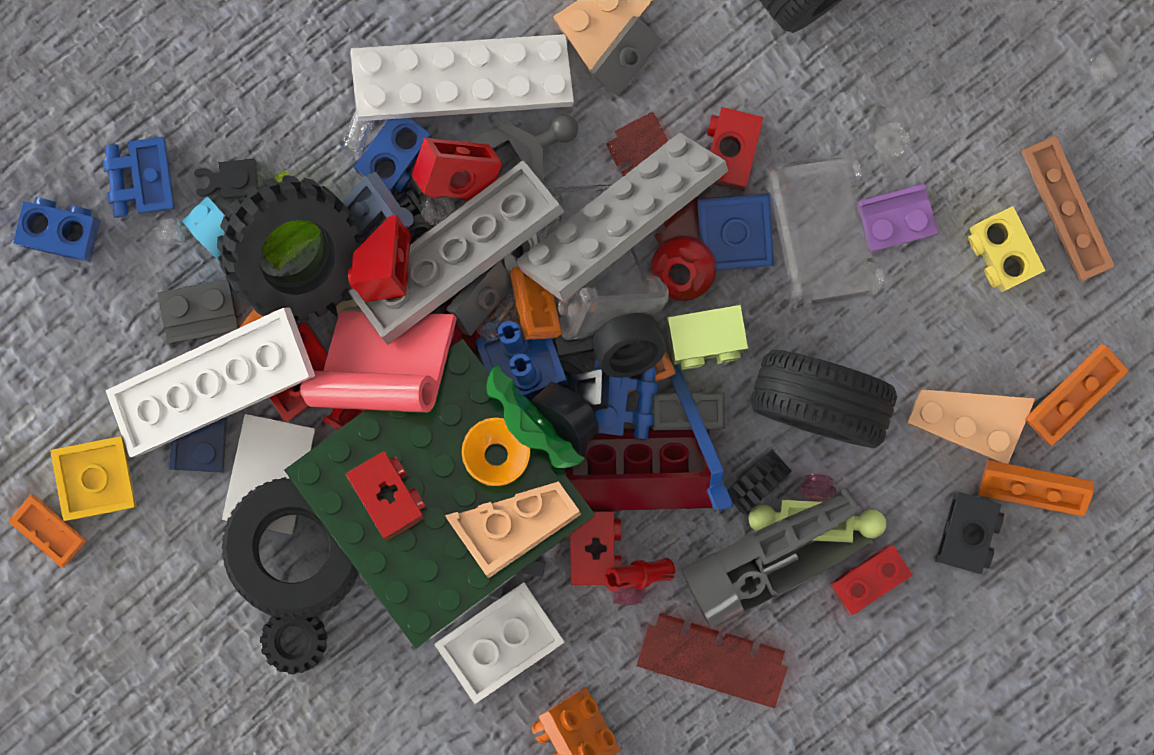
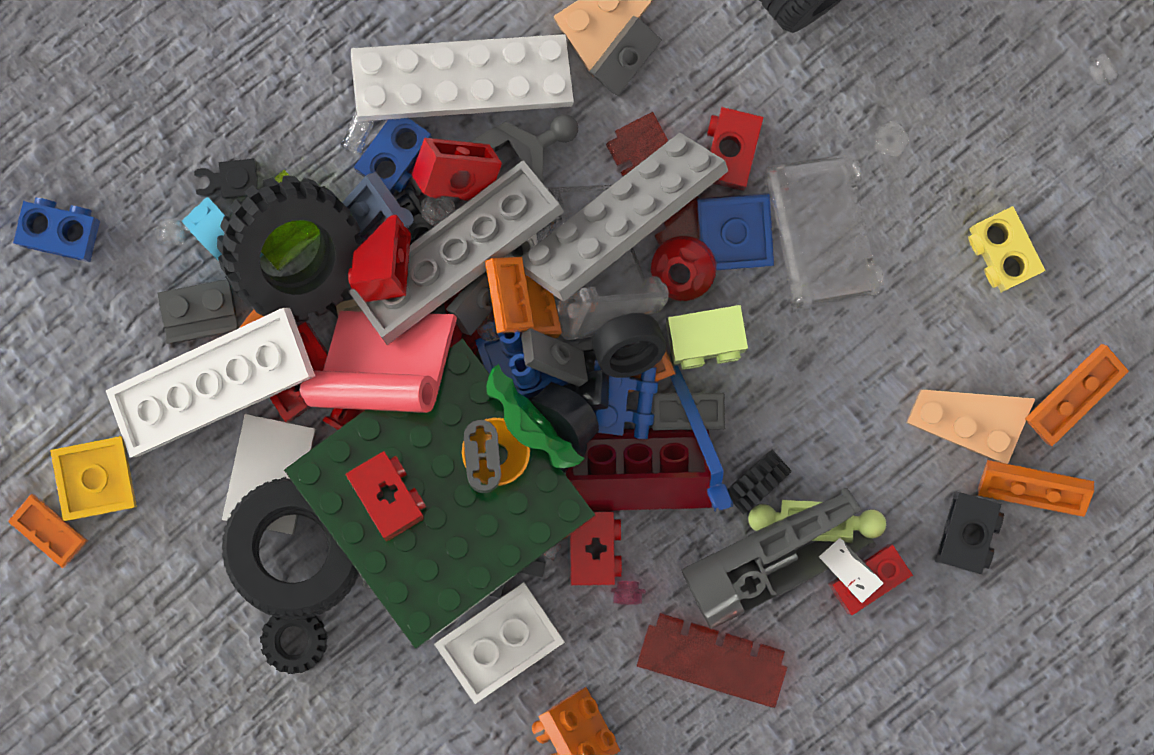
blue plate [103,137,175,218] -> none
dark blue plate [169,417,227,473] -> none
light nougat wing [445,481,581,578] -> none
red pin [604,558,676,591] -> none
black tyre [750,350,897,448] -> none
clear pink plate [799,474,836,502] -> none
medium lavender plate [854,184,939,253] -> none
nougat plate [1021,135,1115,282] -> none
none -> dark grey beam [464,420,501,493]
none -> orange plate [485,257,534,333]
none -> dark grey plate [521,328,588,387]
none -> white sticker [819,538,884,603]

